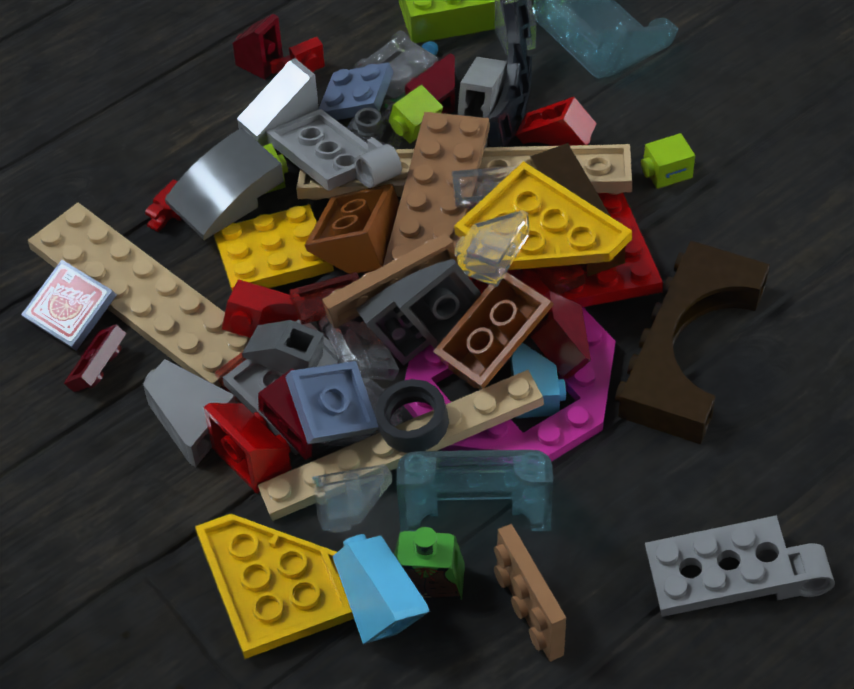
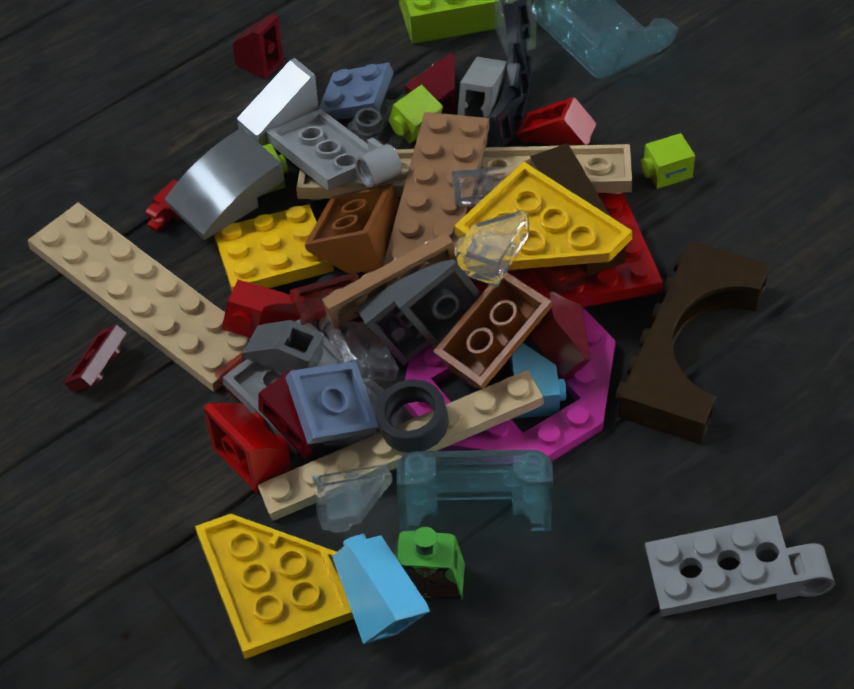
tile [21,260,117,351] -> none
light grey slope [143,359,236,467] -> none
red plate [270,36,325,74] -> none
clear plate [354,30,438,99] -> none
dark azure piece [421,41,438,58] -> none
medium nougat plate [494,523,566,662] -> none

